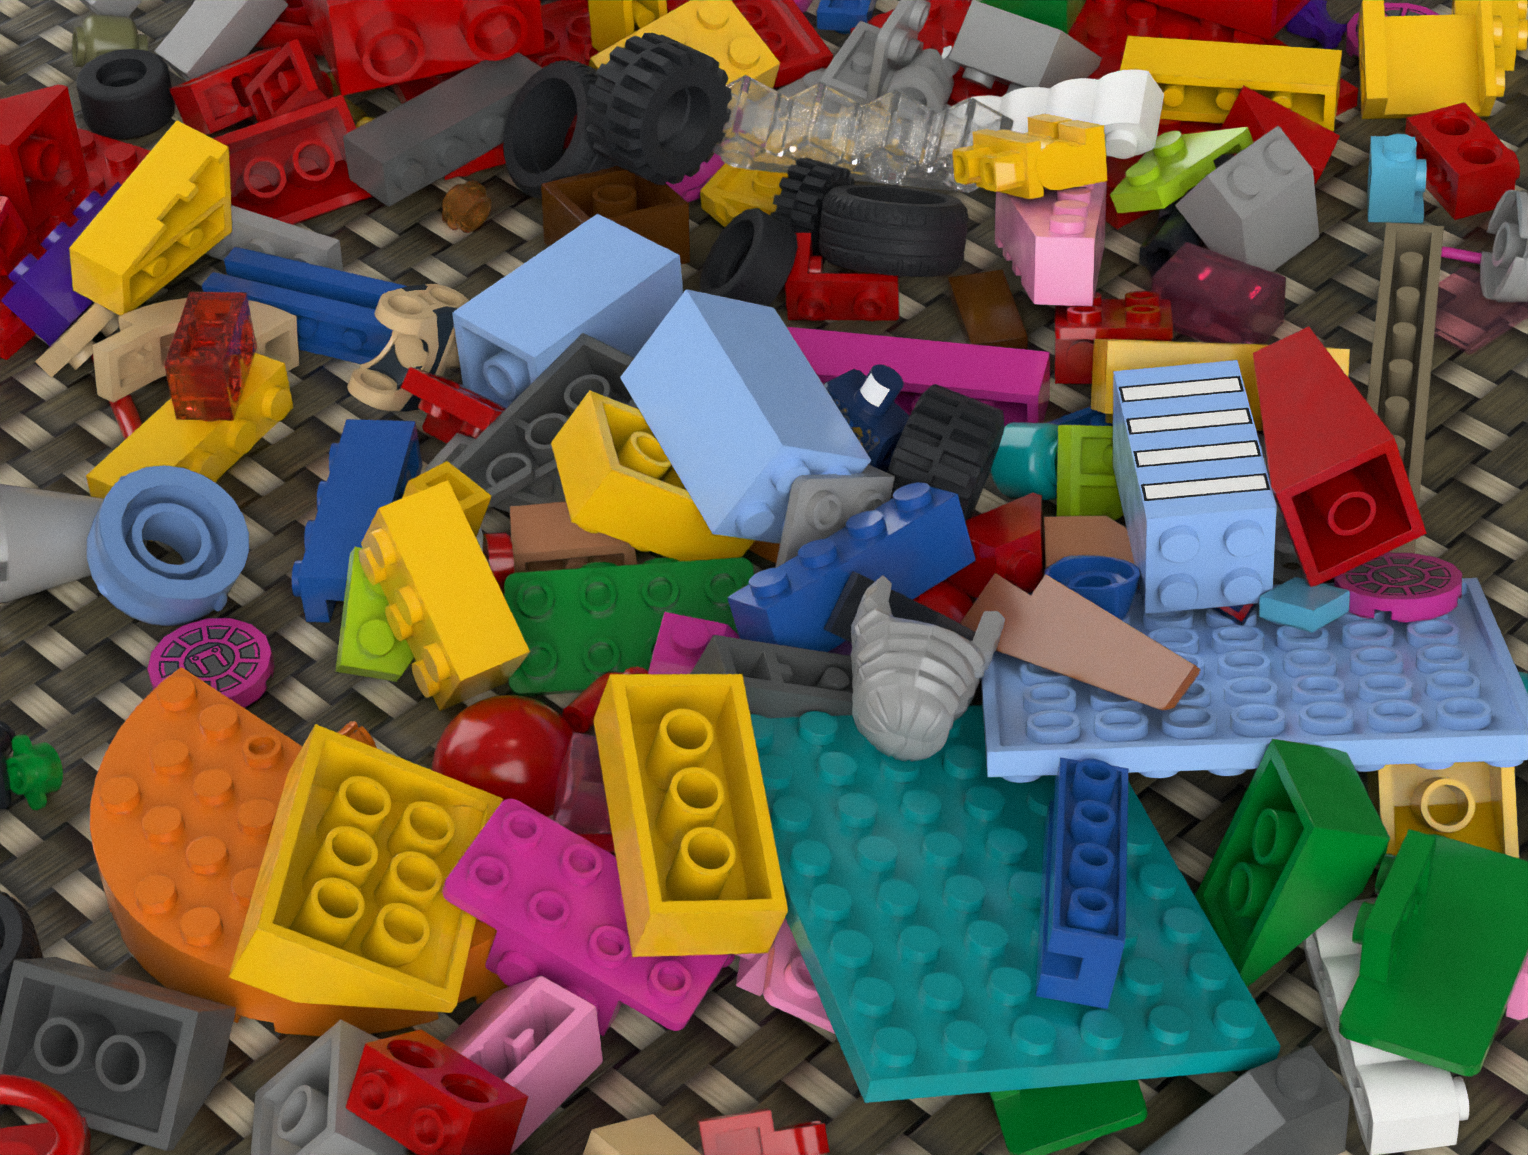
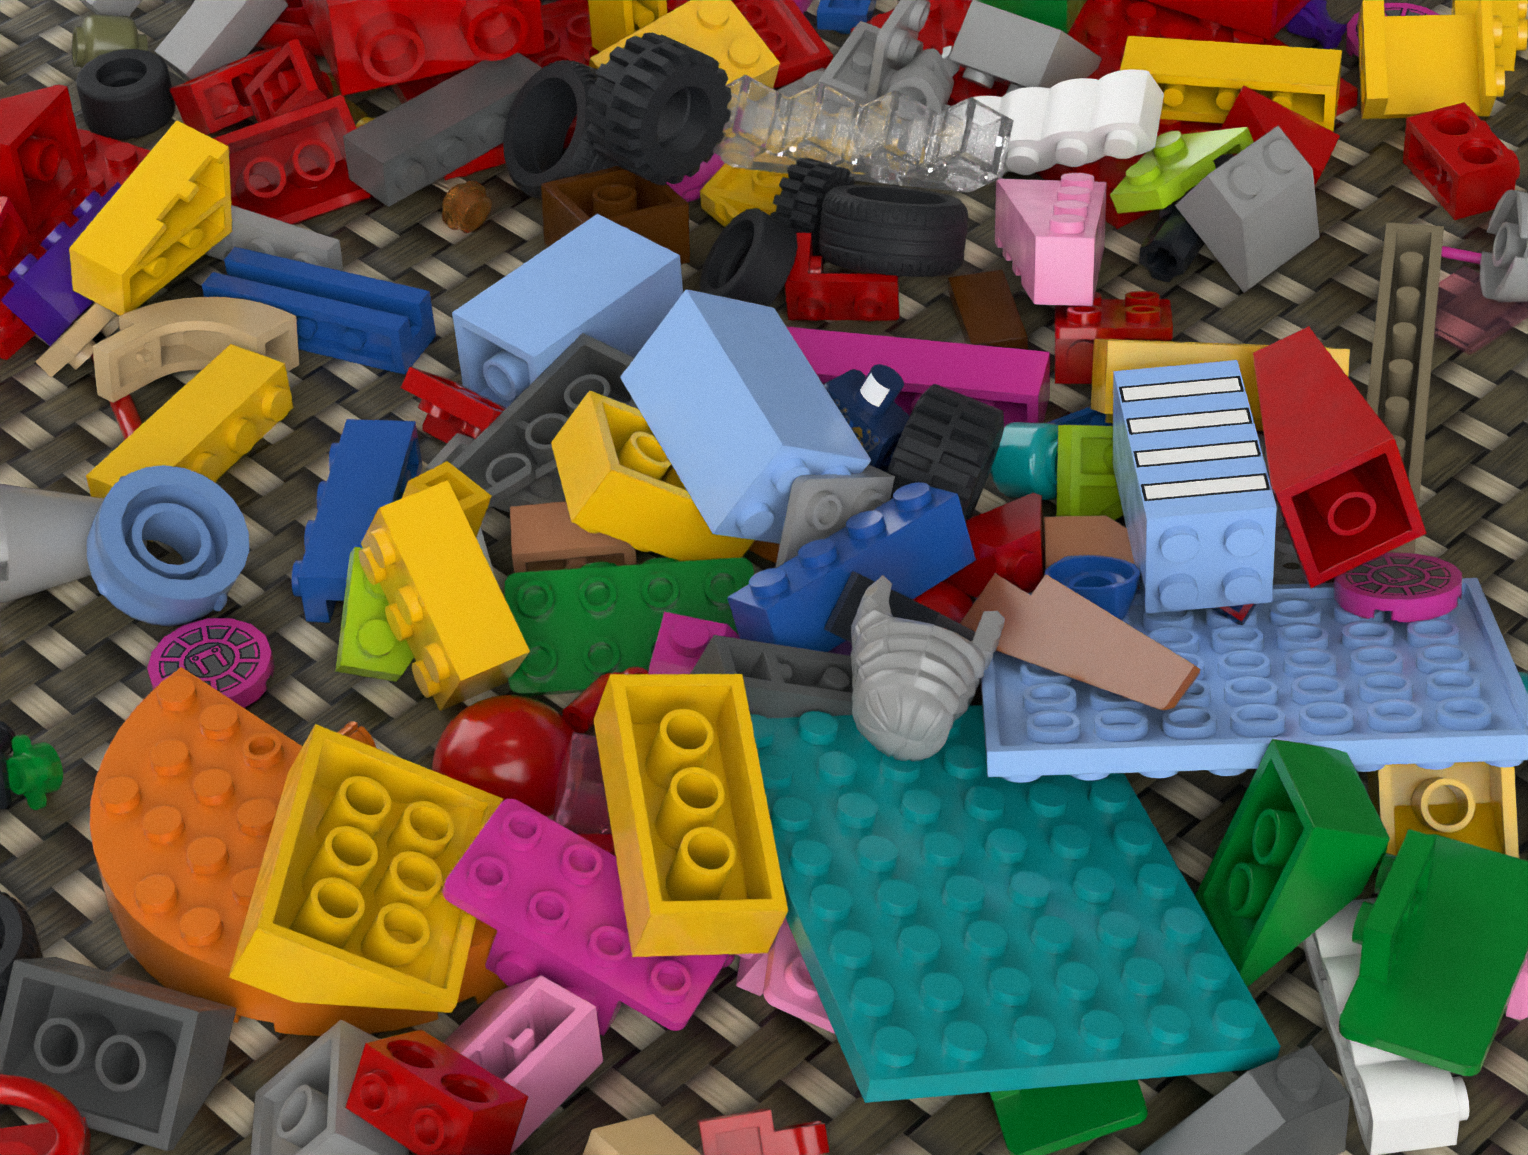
clear red brick [164,292,257,422] -> none
tan connector [347,284,469,412] -> none
red tile [483,532,514,594] -> none
yellow hips [952,113,1108,199] -> none
blue brick [1036,757,1129,1009] -> none
clear pink brick [1152,242,1286,345] -> none
medium azure tile [1259,577,1350,633] -> none
medium azure brick [1367,134,1427,223] -> none

